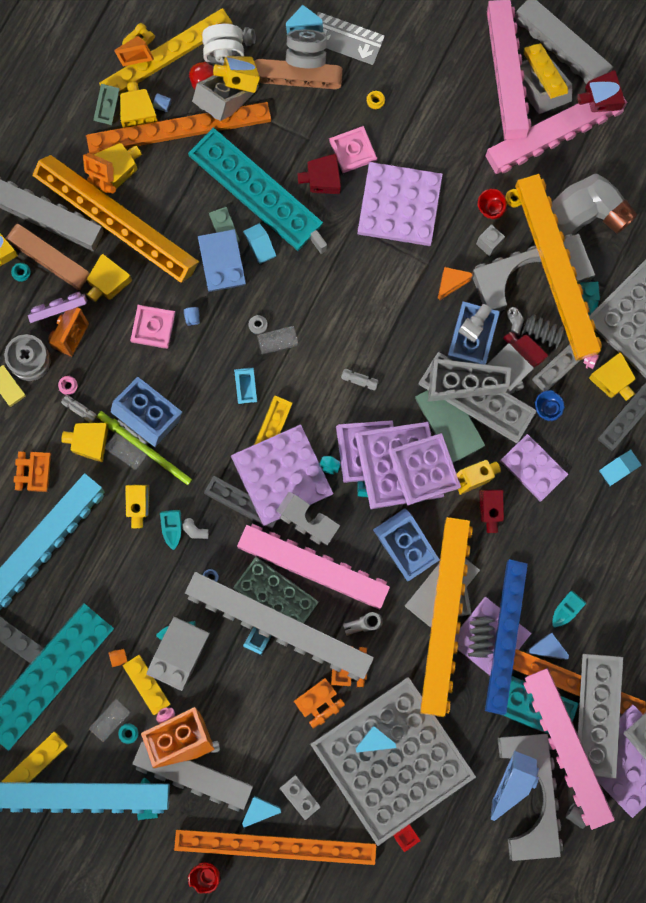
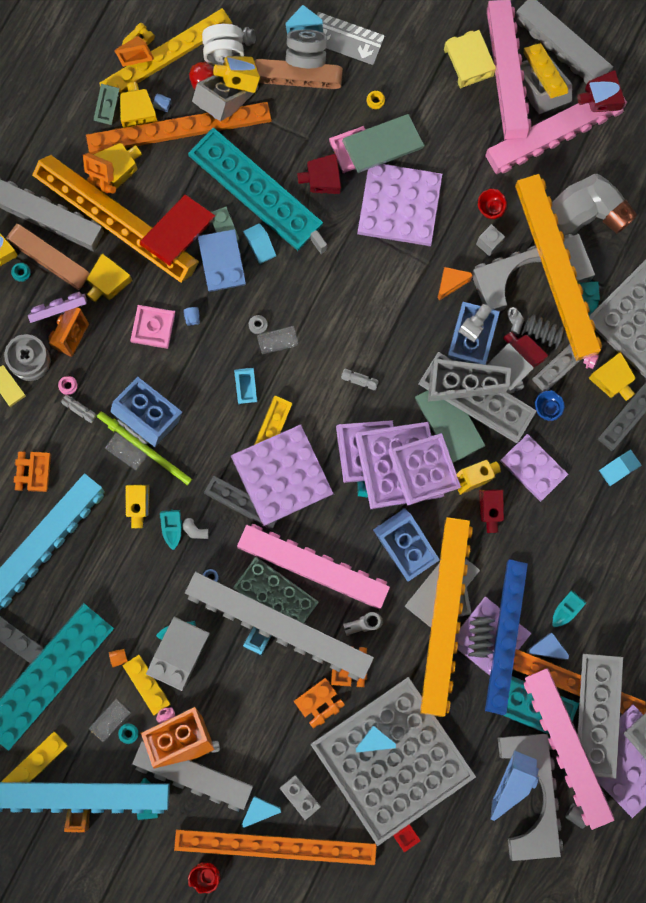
yellow torso [62,423,109,462] -> none
light grey arch [276,492,340,545] -> none
teal plate [320,456,341,474] -> none
yellow plate [505,189,521,207] -> none
none -> orange slope [64,809,90,832]
none -> red tile [139,195,215,266]
none -> sand green tile [342,114,424,173]
none -> light yellow panel [444,30,496,88]

